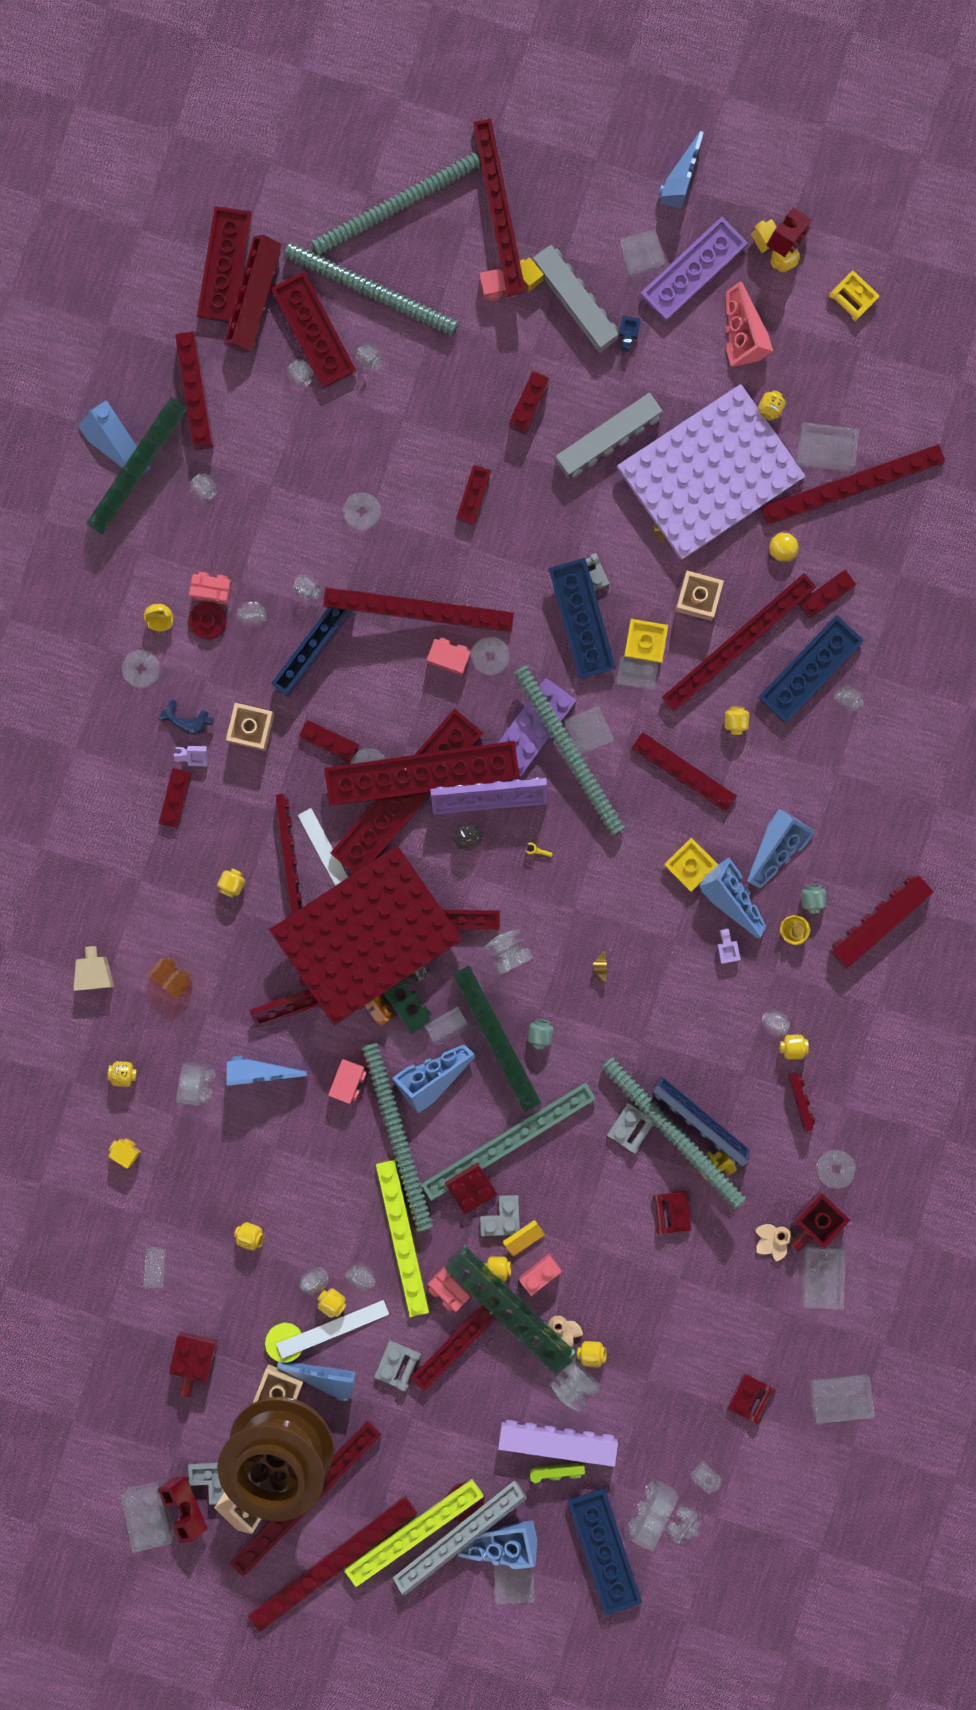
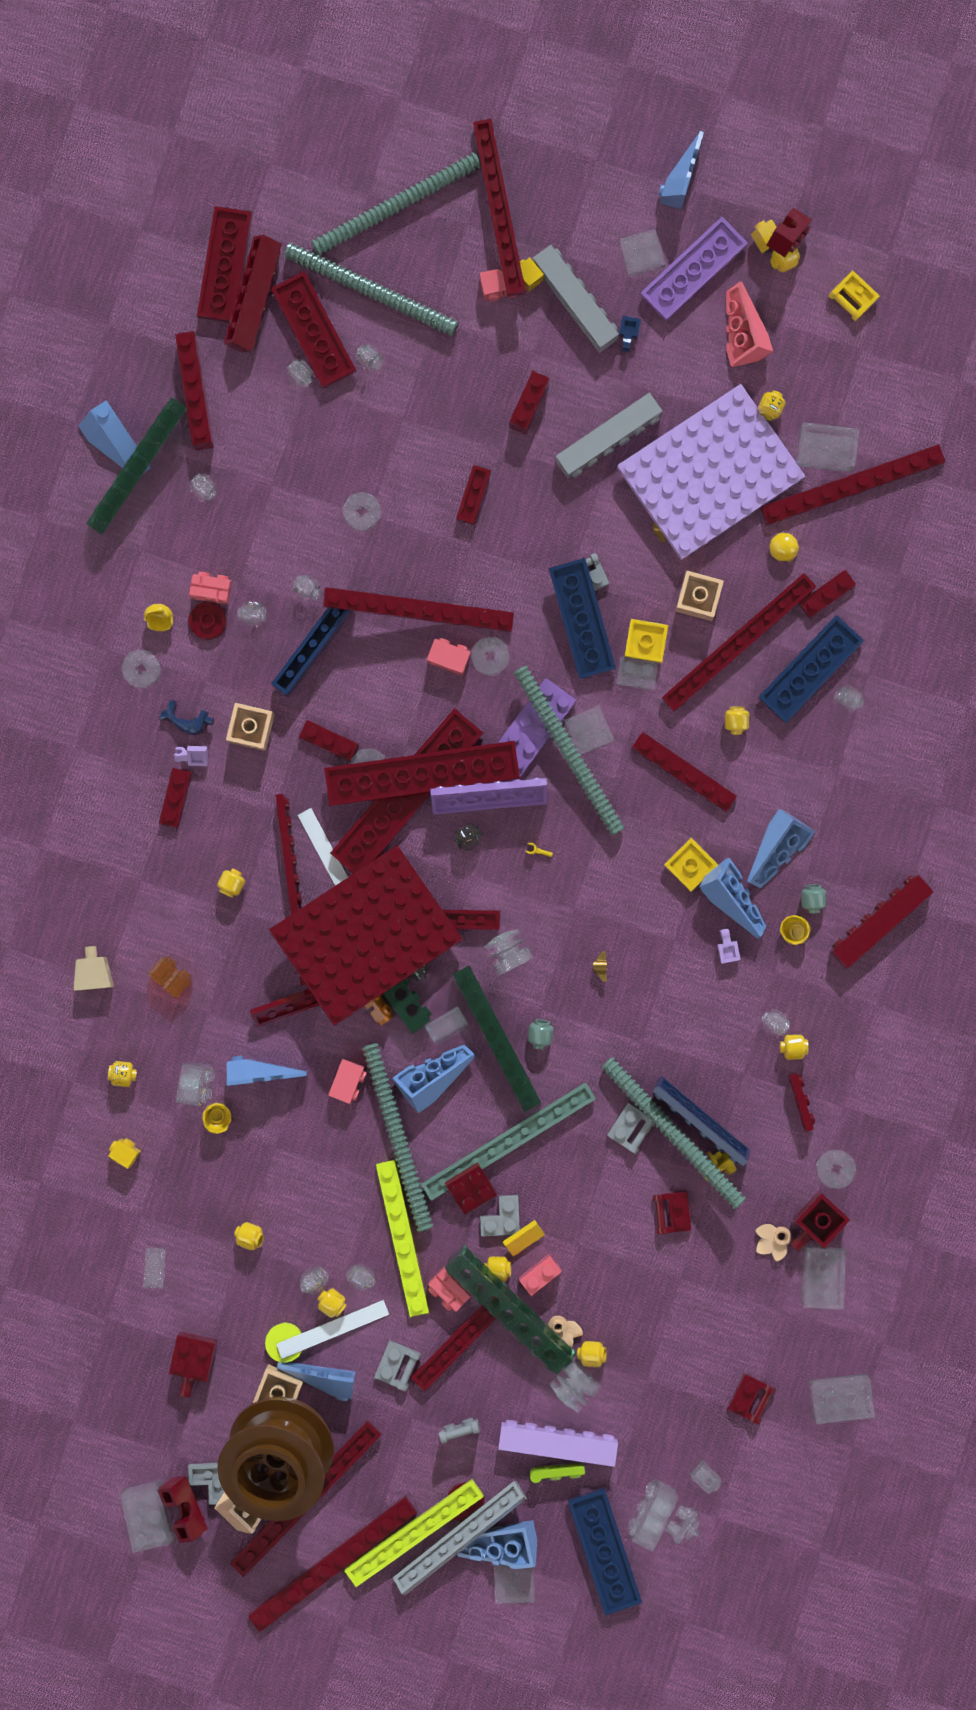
none -> yellow hair [202,1103,232,1134]
none -> light grey plate [439,1418,480,1444]

